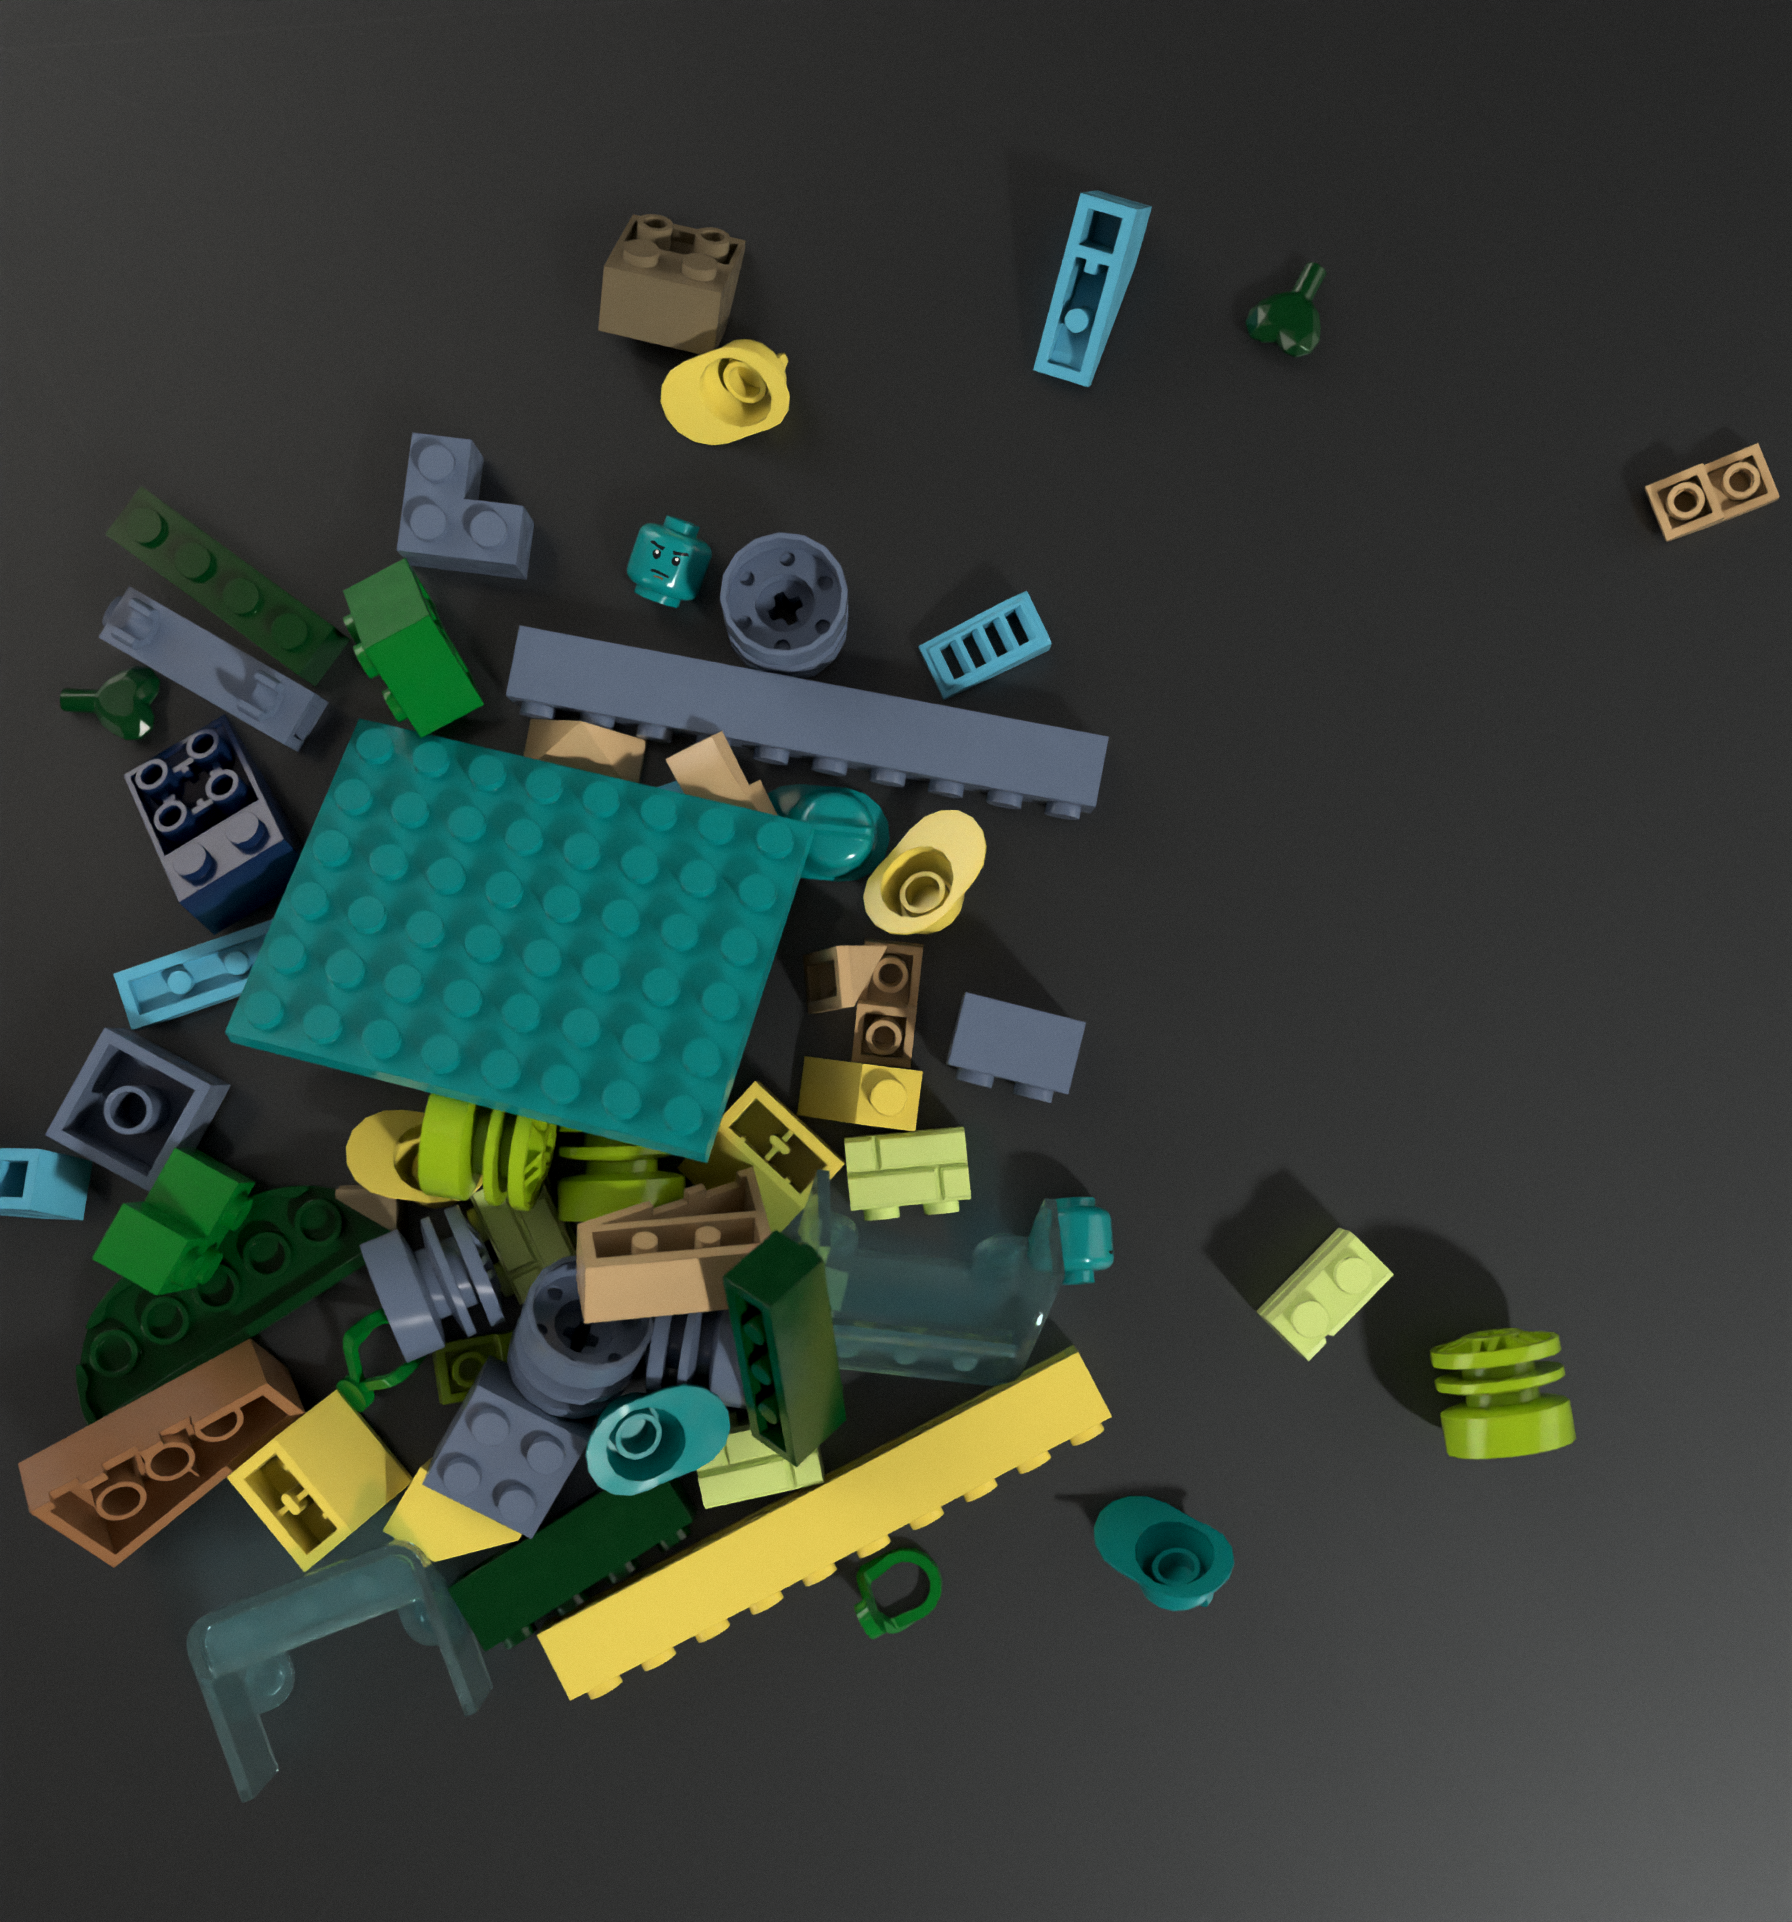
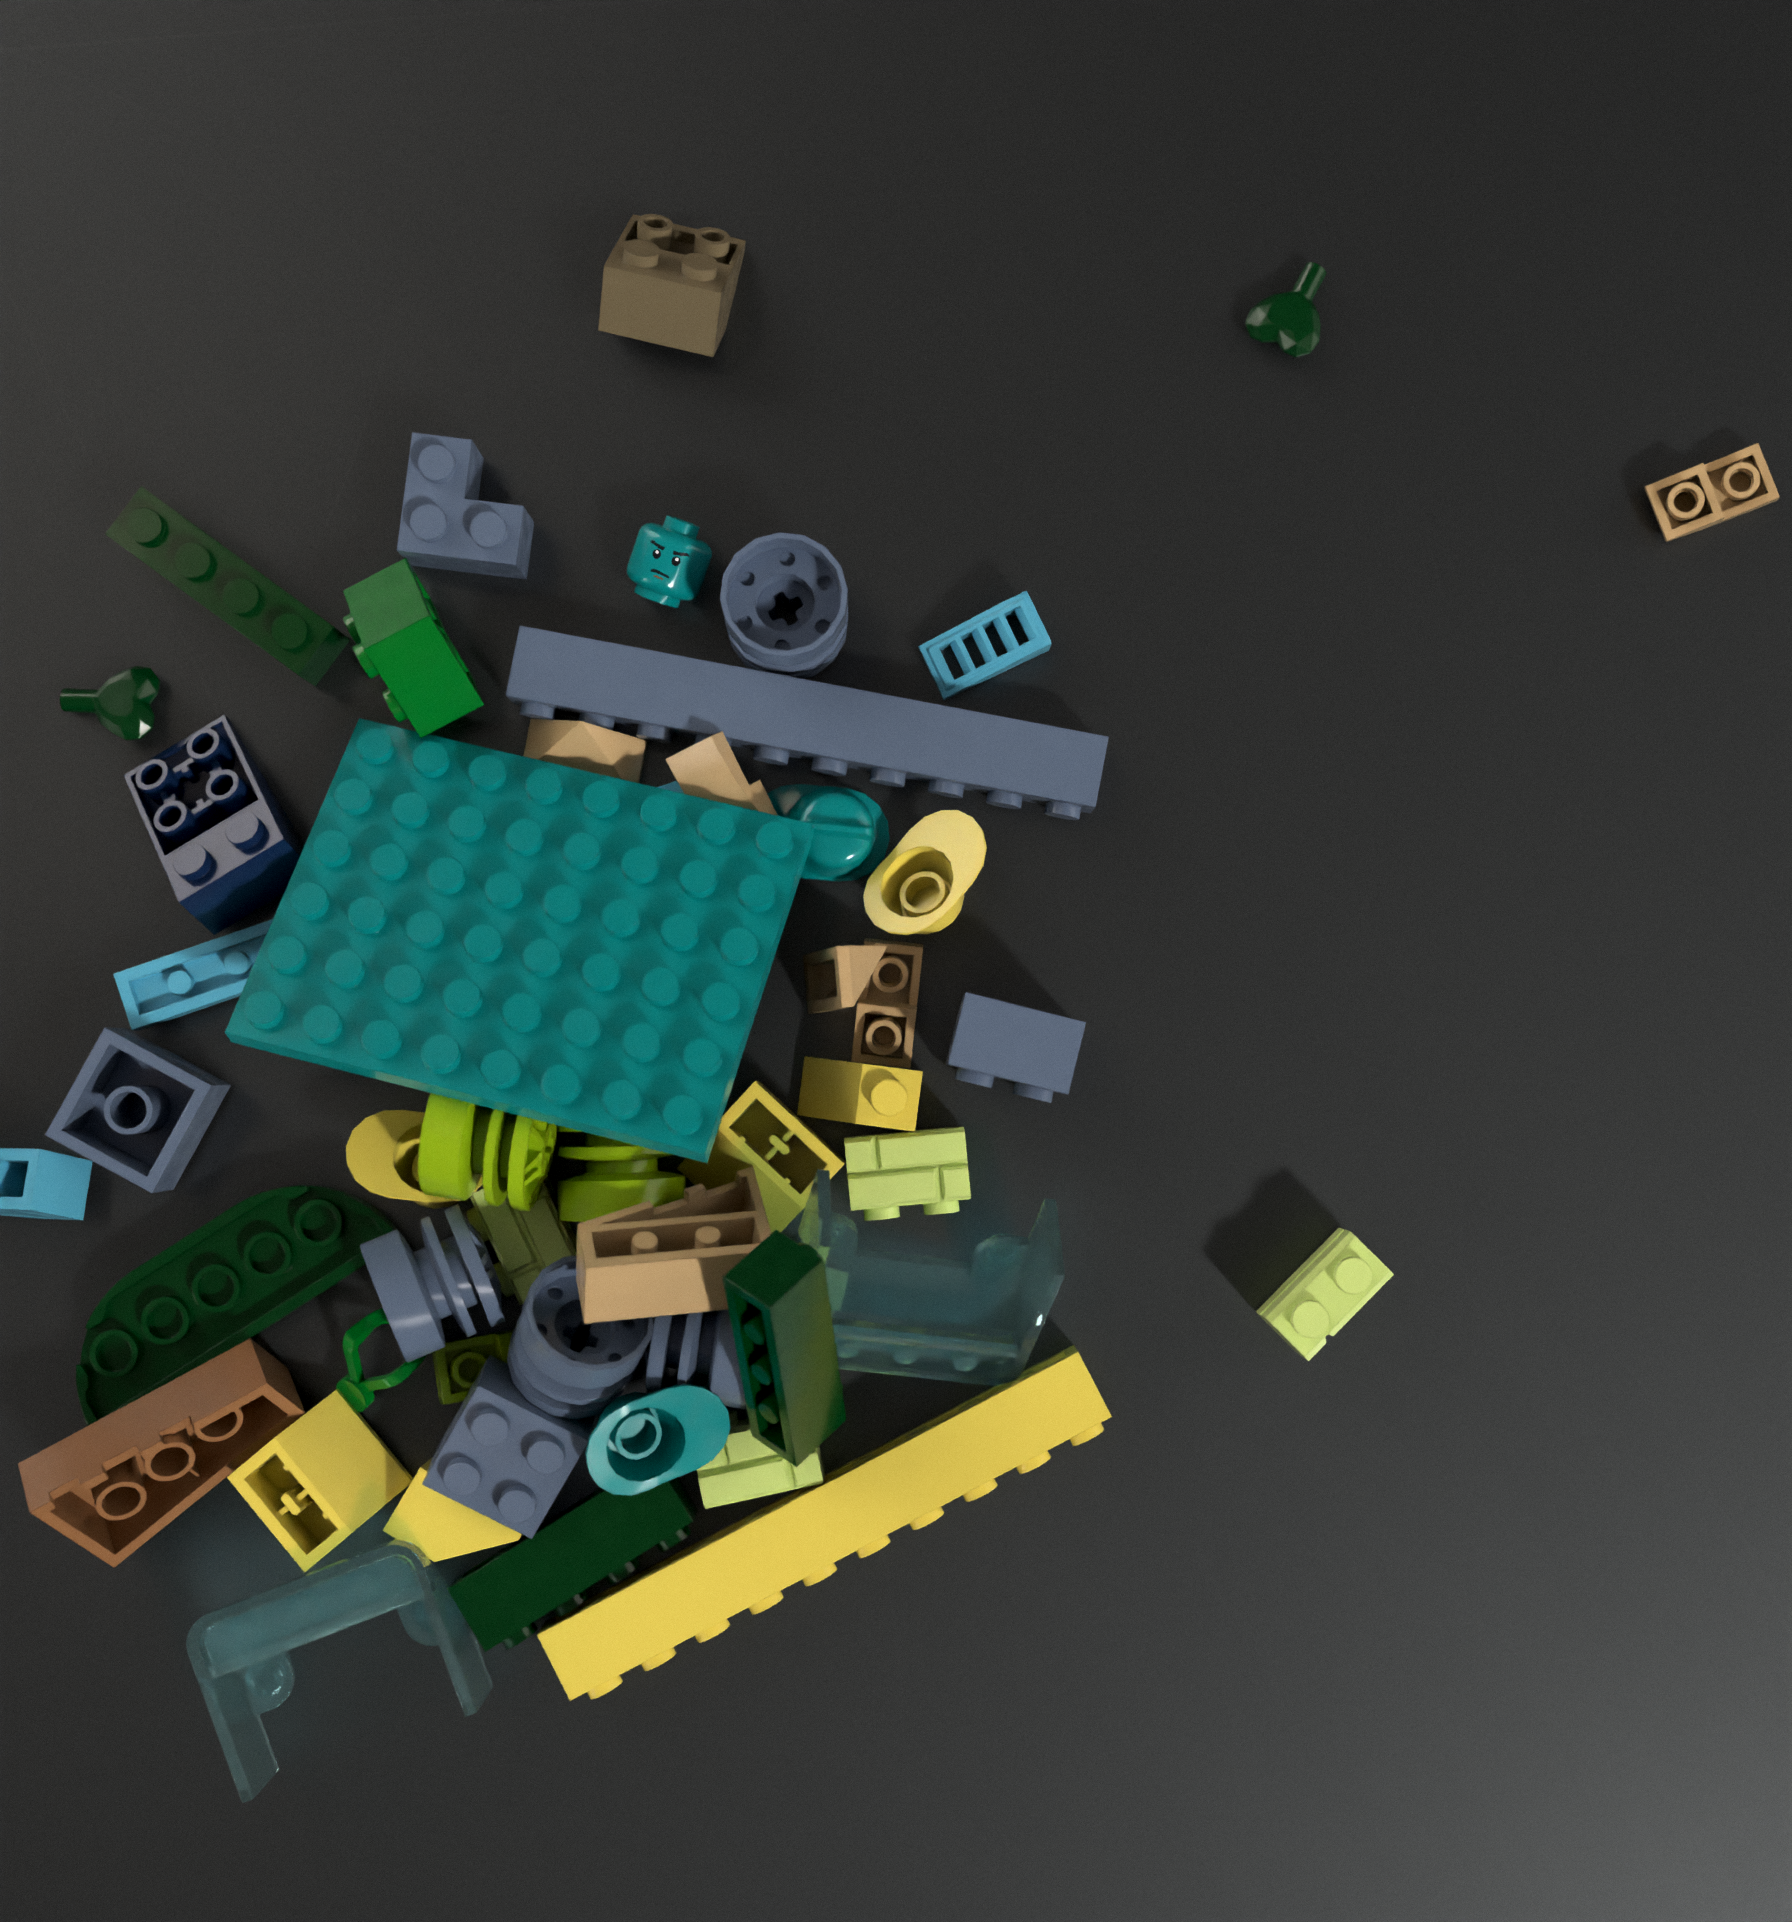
green brick [92,1147,255,1296] -> none
sand blue brick [99,586,329,753] -> none
dark tan slope [335,1183,408,1232] -> none
light yellow piece [660,339,790,446] -> none
green piece [854,1547,942,1640] -> none
medium azure slope [1033,190,1152,387] -> none
teal head [1034,1197,1114,1285] -> none
teal piece [1094,1496,1235,1611] -> none
lime wheel [1429,1328,1576,1459] -> none

